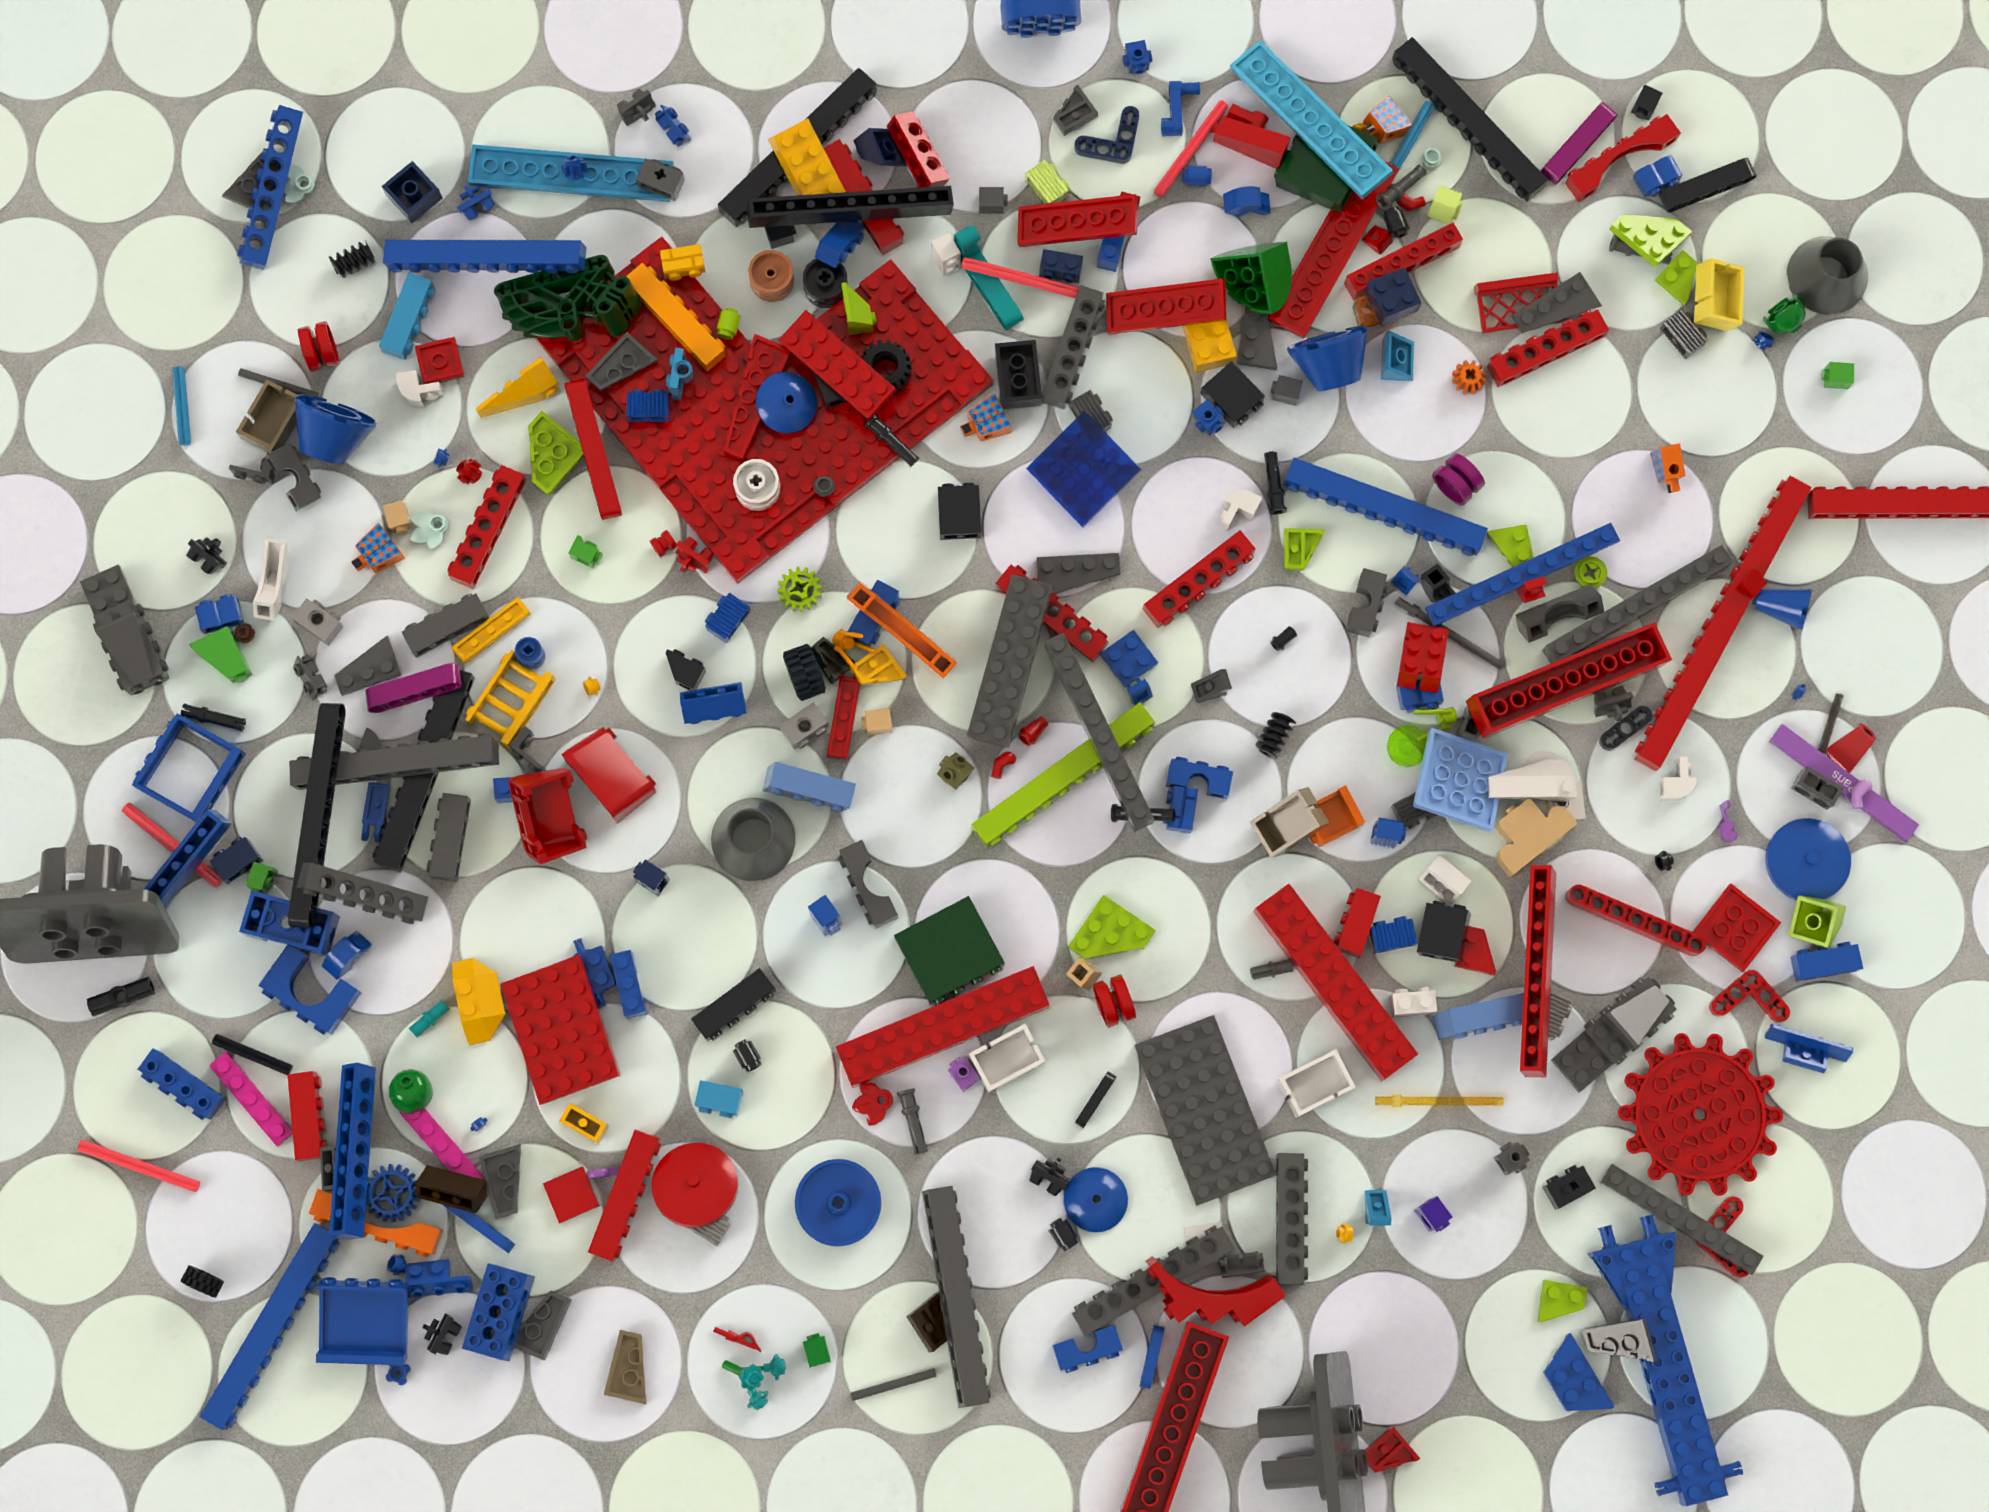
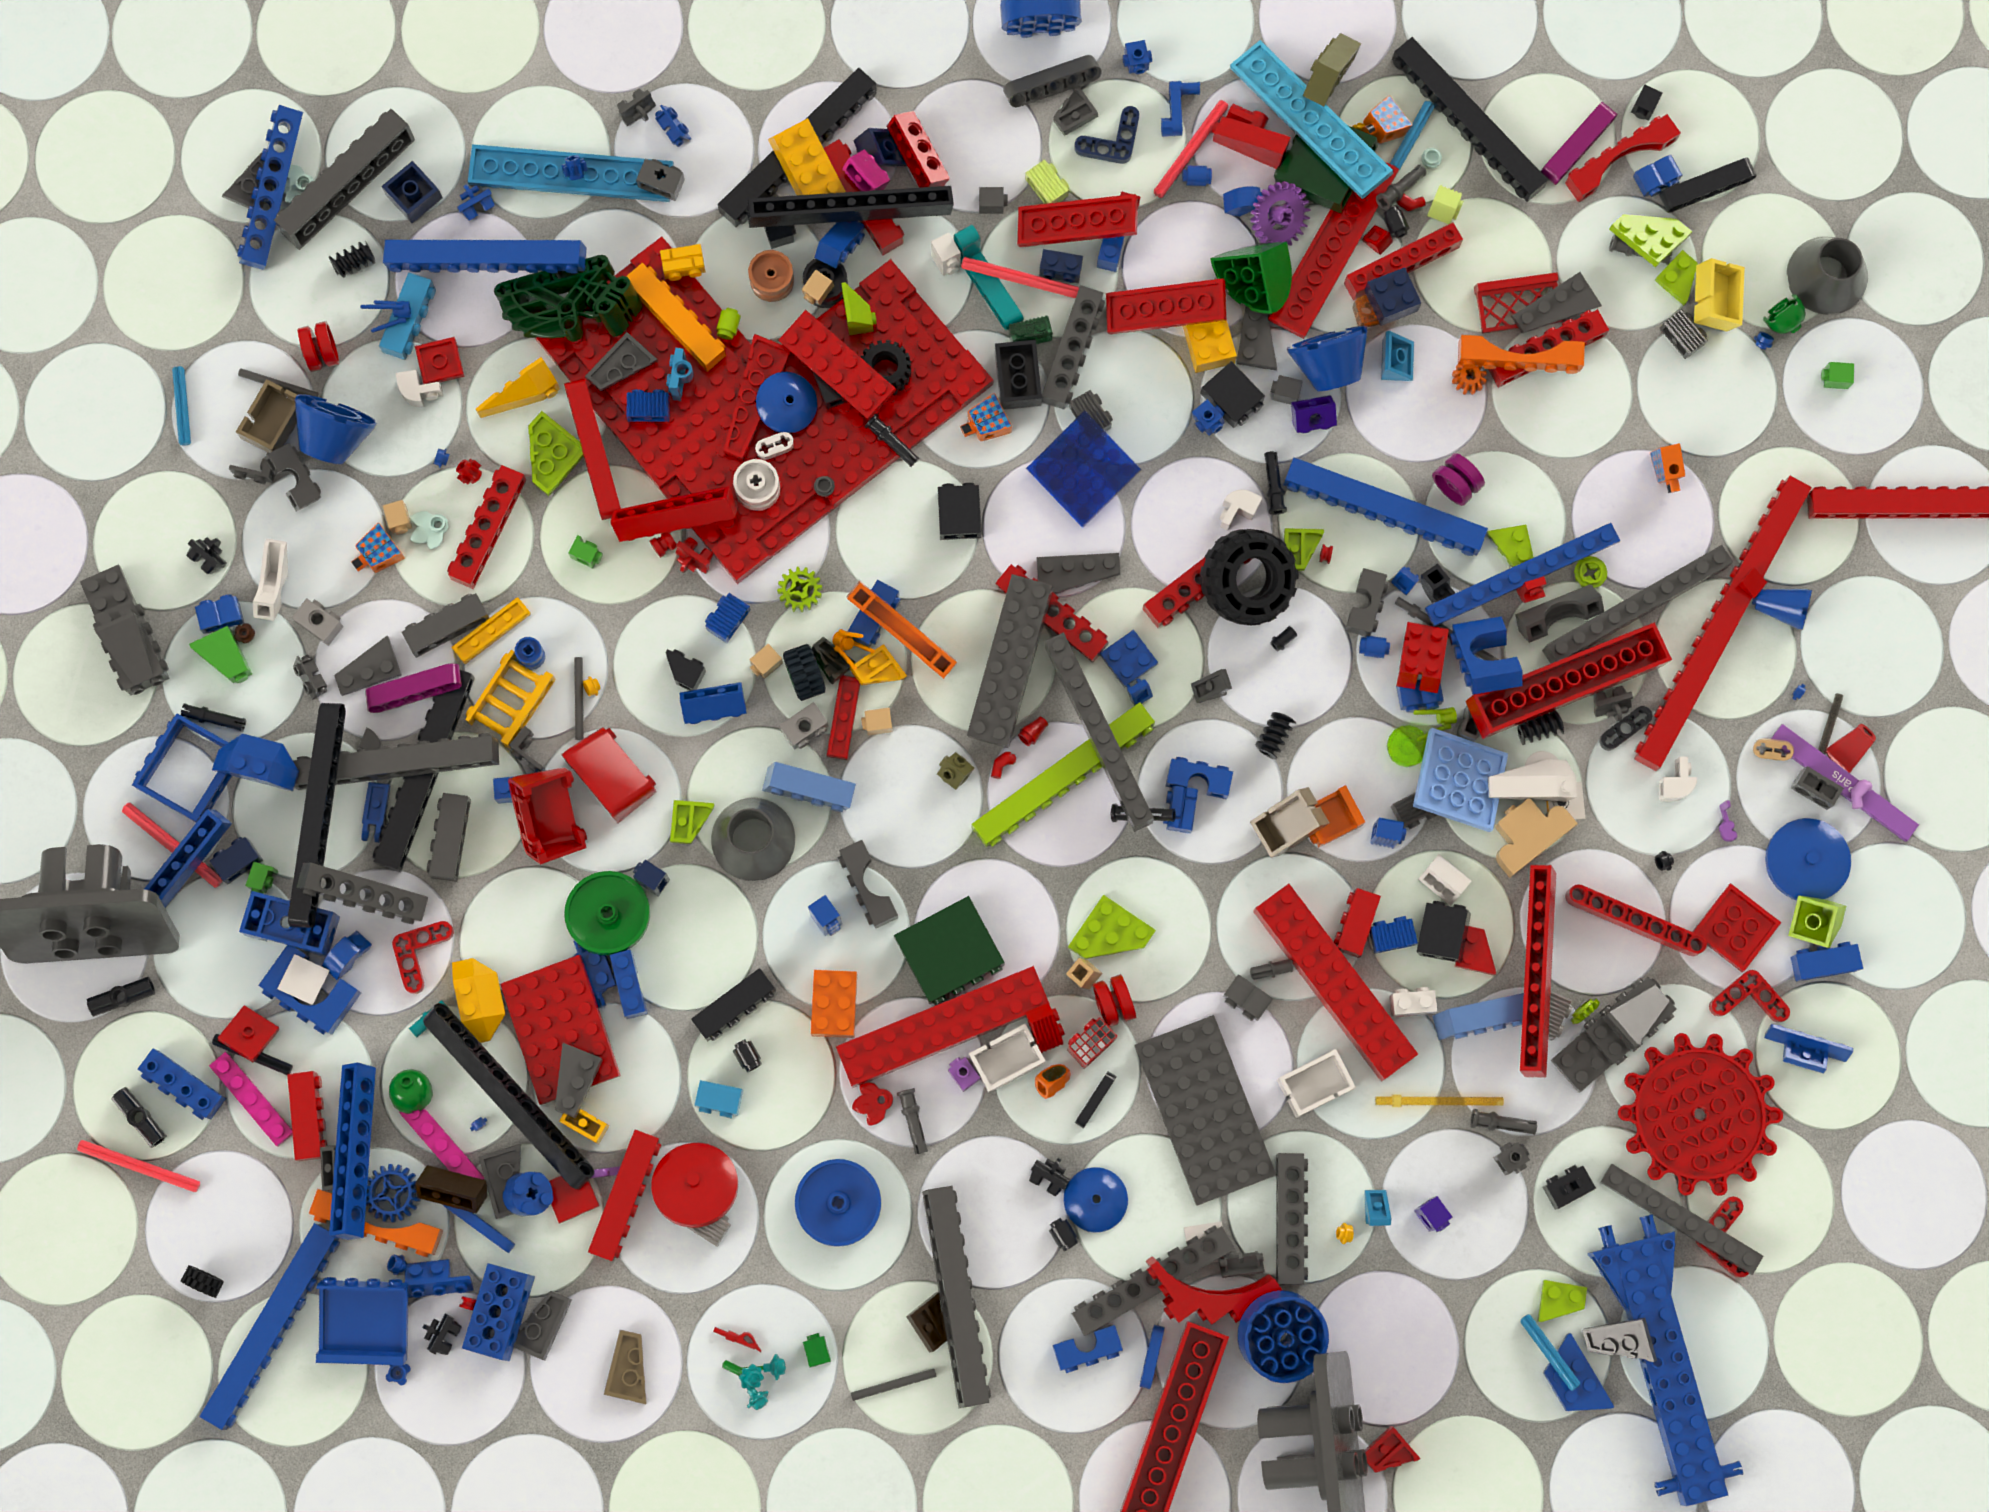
none -> black piece [111,1087,167,1148]
none -> blue wedge [212,733,299,791]
none -> red plate [218,1005,279,1063]
none -> dark grey brick [274,109,415,250]
none -> white sticker [277,954,330,1005]
none -> blue plant [360,300,411,333]
none -> red beam [392,921,454,994]
none -> black beam [423,1003,594,1189]
none -> red bush [459,1296,476,1311]
none -> blue brick [502,1172,553,1216]
none -> dark grey wing [555,1043,603,1119]
none -> green dish [564,871,650,955]
none -> dark grey bar [574,657,584,740]
none -> red brick [610,486,738,542]
none -> lime wing [670,800,714,844]
none -> tan brick [749,644,783,679]
none -> white beam [755,432,794,460]
none -> tan brick [801,270,834,305]
none -> orange brick [811,970,857,1038]
none -> dark pink brick [842,149,890,191]
none -> dark grey beam [1003,55,1102,108]
none -> clear green brick [1008,315,1053,344]
none -> red brick [1025,1003,1065,1053]
none -> orange rock [1035,1064,1071,1099]
none -> brick [1067,1017,1117,1069]
none -> black tyre [1200,529,1299,626]
none -> dark grey brick [1223,974,1273,1021]
none -> blue brick [1238,1291,1329,1383]
none -> medium lavender gear [1250,181,1311,246]
none -> dark purple brick [1291,395,1337,433]
none -> olive wedge [1303,33,1362,106]
none -> red bush [1319,544,1333,564]
none -> blue brick [1359,636,1390,658]
none -> blue arch [1449,616,1523,695]
none -> orange arch [1458,335,1585,374]
none -> dark grey pin [1470,1109,1537,1135]
none -> black piece [1517,710,1564,745]
none -> dark azure axle [1520,1314,1580,1391]
none -> lime gear [1571,998,1600,1024]
none -> tan beam [1753,738,1794,761]

